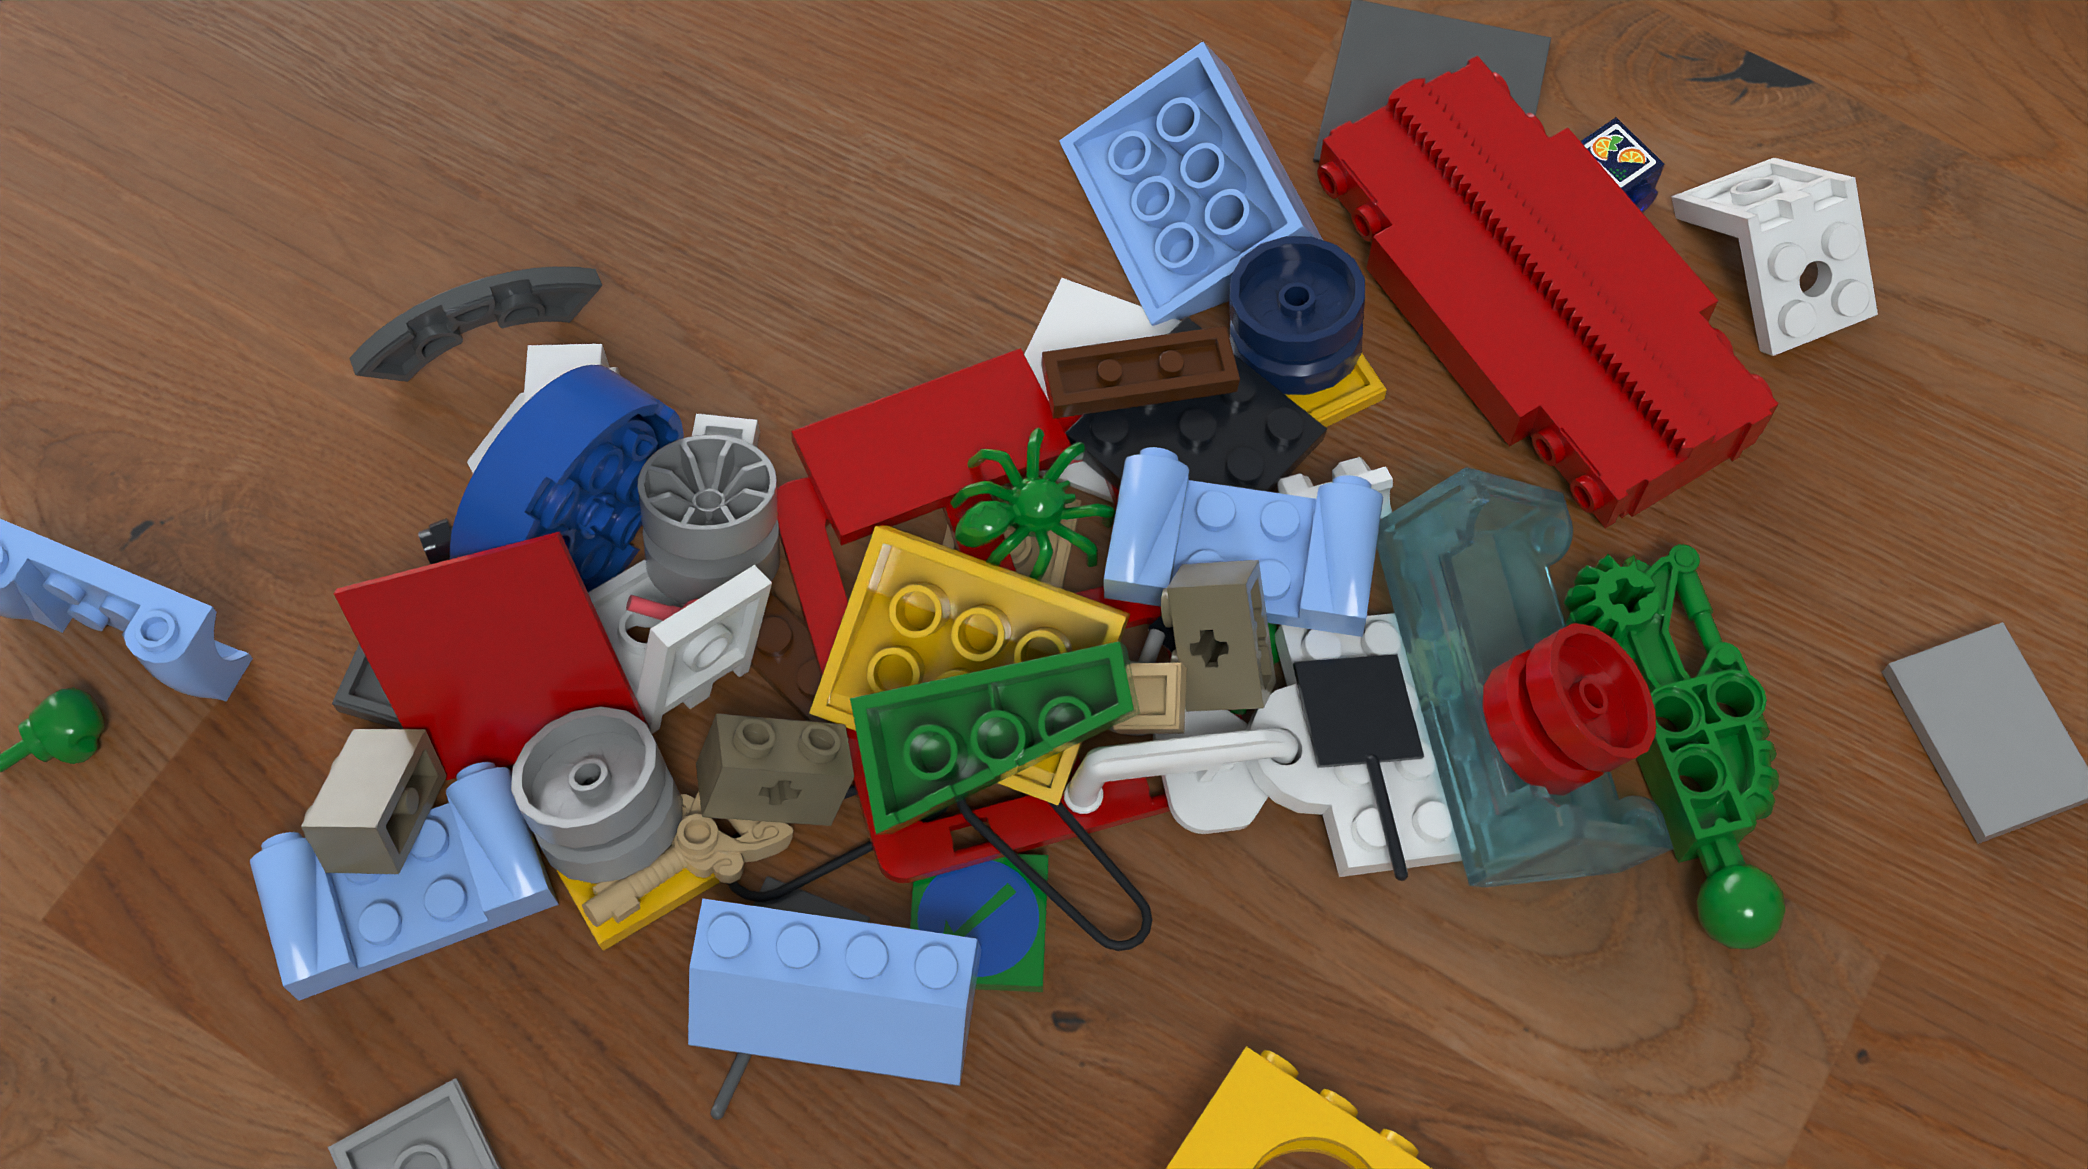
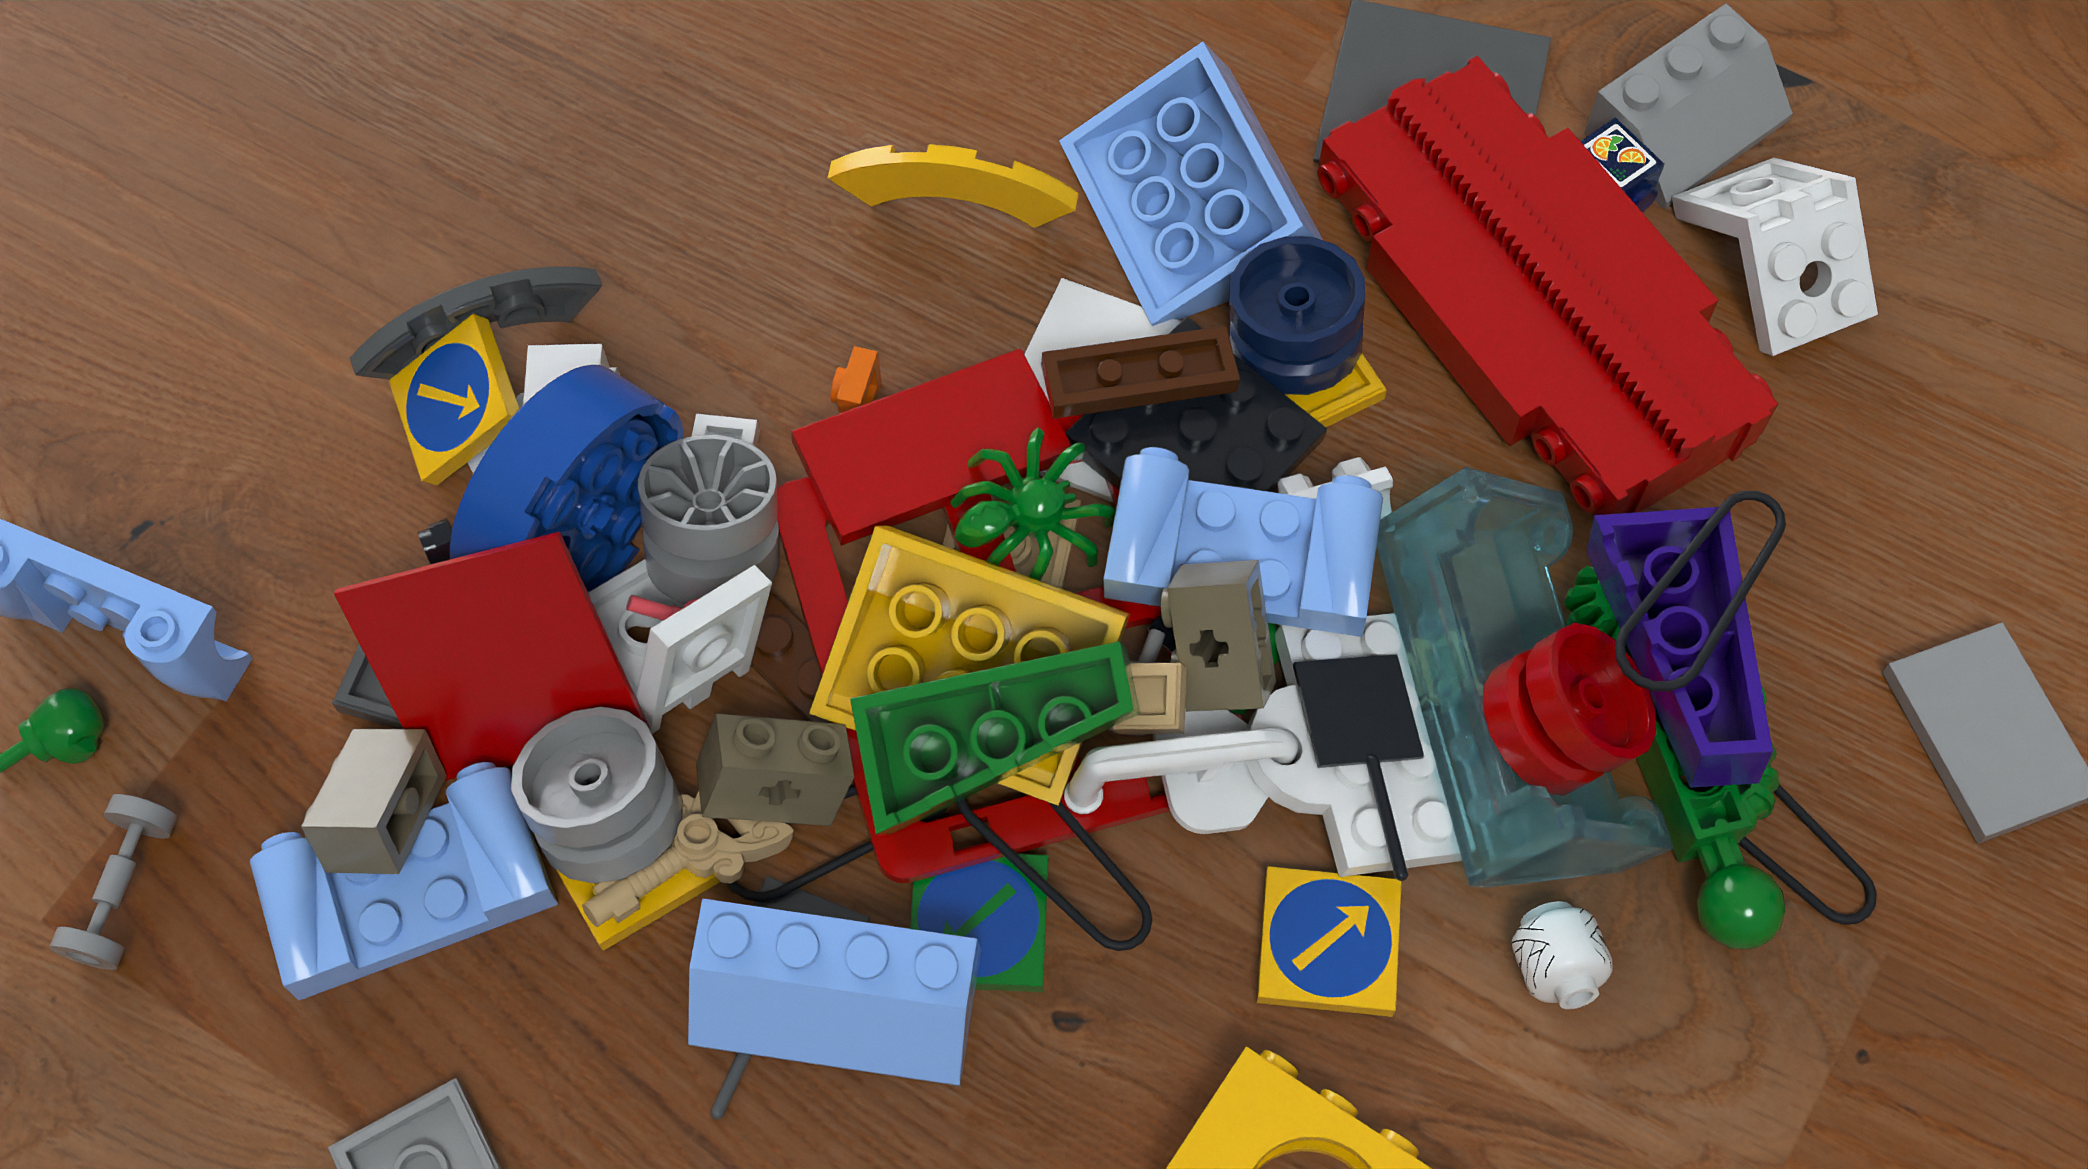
none -> light grey wheel [49,794,177,970]
none -> tile [389,314,520,485]
none -> yellow tile [827,144,1079,228]
none -> orange plate [830,346,882,414]
none -> tile [1257,866,1402,1017]
none -> white head [1512,901,1613,1009]
none -> light grey slope [1584,3,1793,210]
none -> dark purple wedge [1586,507,1773,788]
none -> black piece [1615,490,1786,692]
none -> black piece [1679,776,1877,925]

